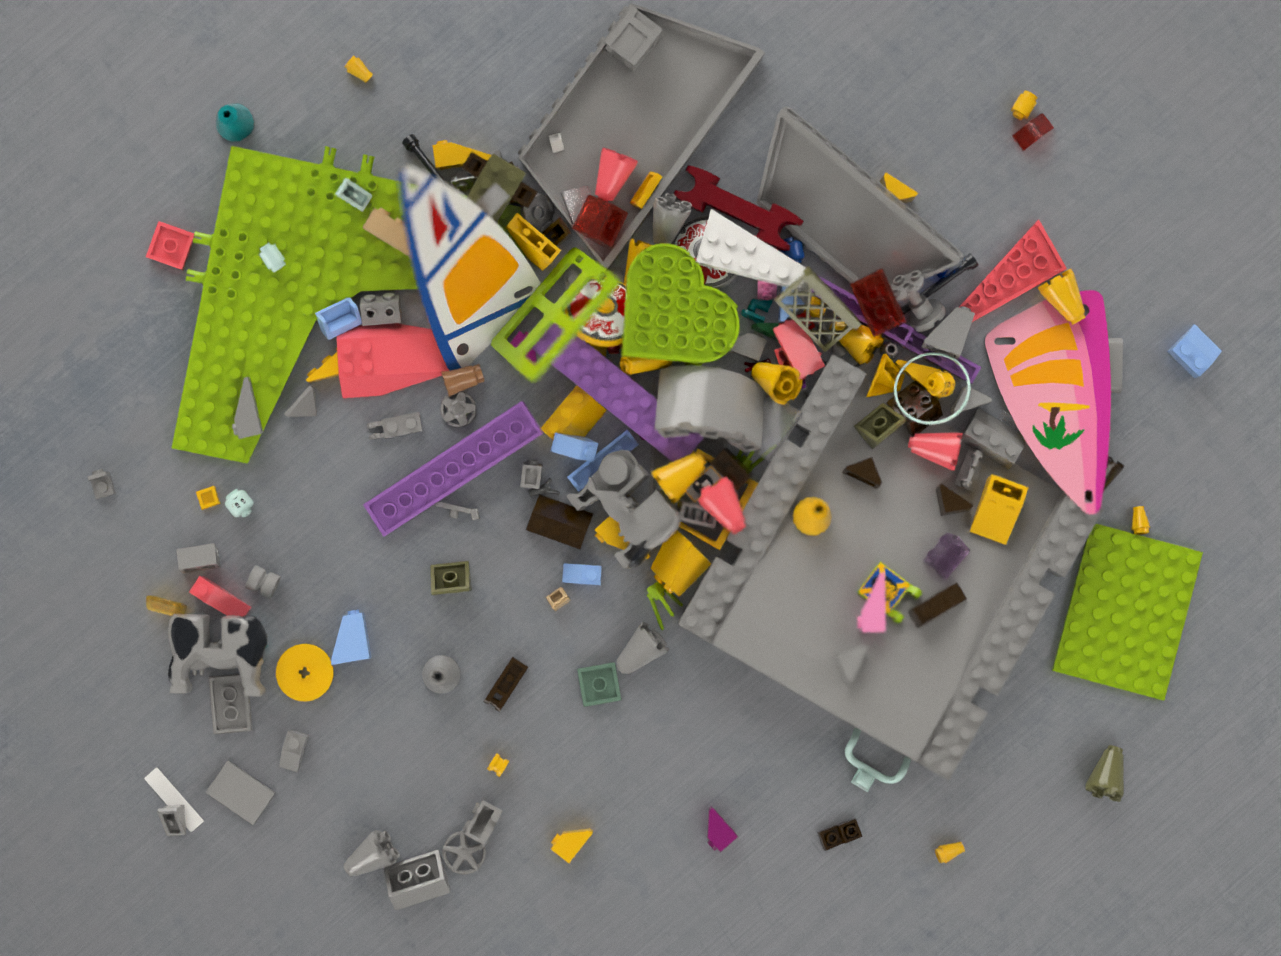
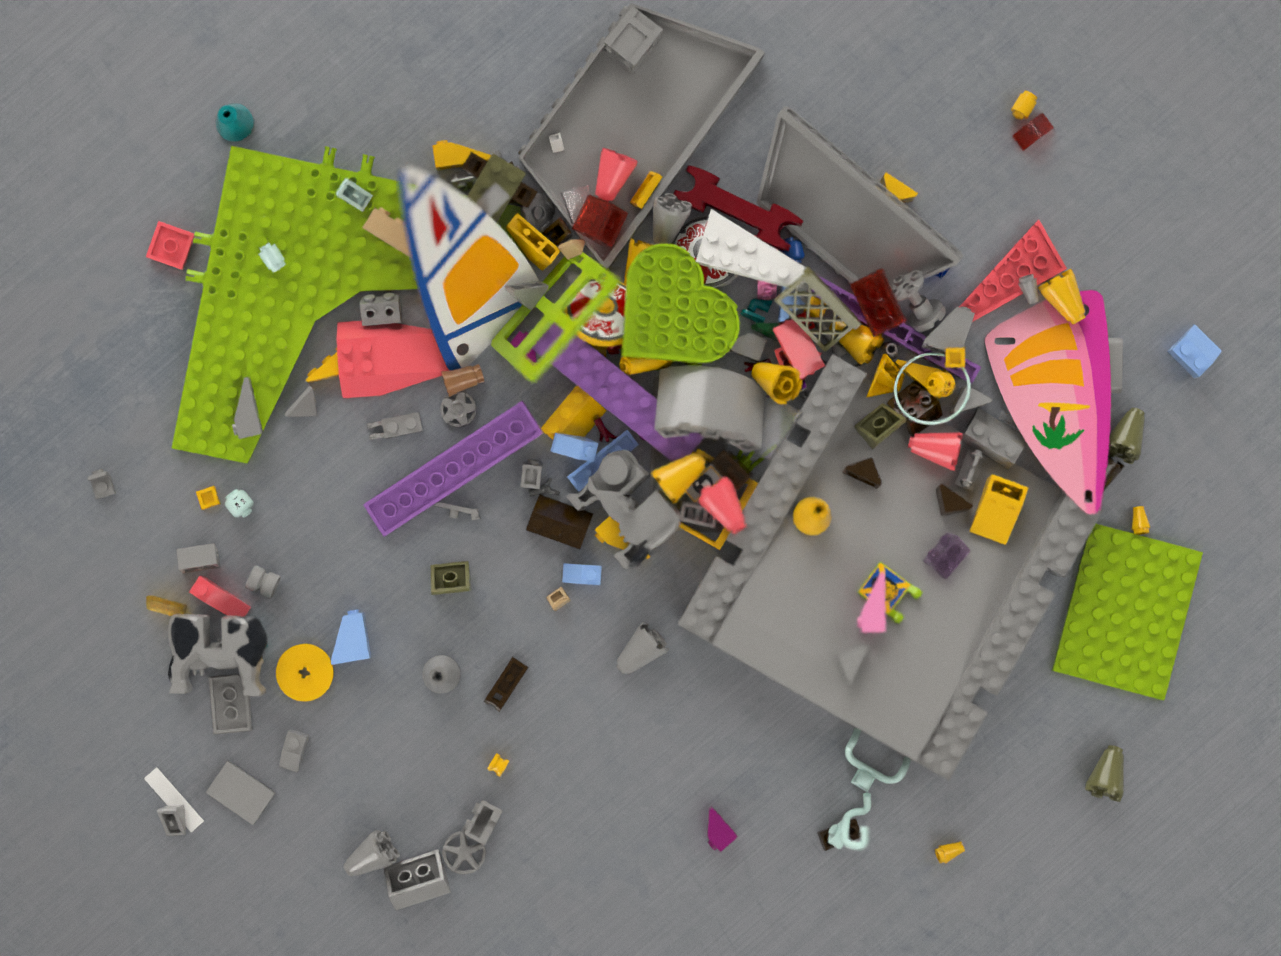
light blue panel [315,297,362,340] -> none
yellow cone [344,55,373,83] -> none
black piece [402,134,450,186] -> none
yellow slope [550,828,593,863] -> none
sand green plate [577,662,622,707] -> none
lime plant [646,581,683,630] -> none
yellow slope [650,530,711,597] -> none
black piece [899,253,979,315] -> none
dark brown slope [908,583,967,628] -> none
none -> light grey slope [505,281,548,310]
none -> tan slope [558,239,585,260]
none -> dark red bar [594,417,617,442]
none -> light aqua piece [828,793,871,850]
none -> yellow tile [945,347,965,368]
none -> light grey cone [1018,274,1039,304]
none -> olive cone [1108,408,1145,464]

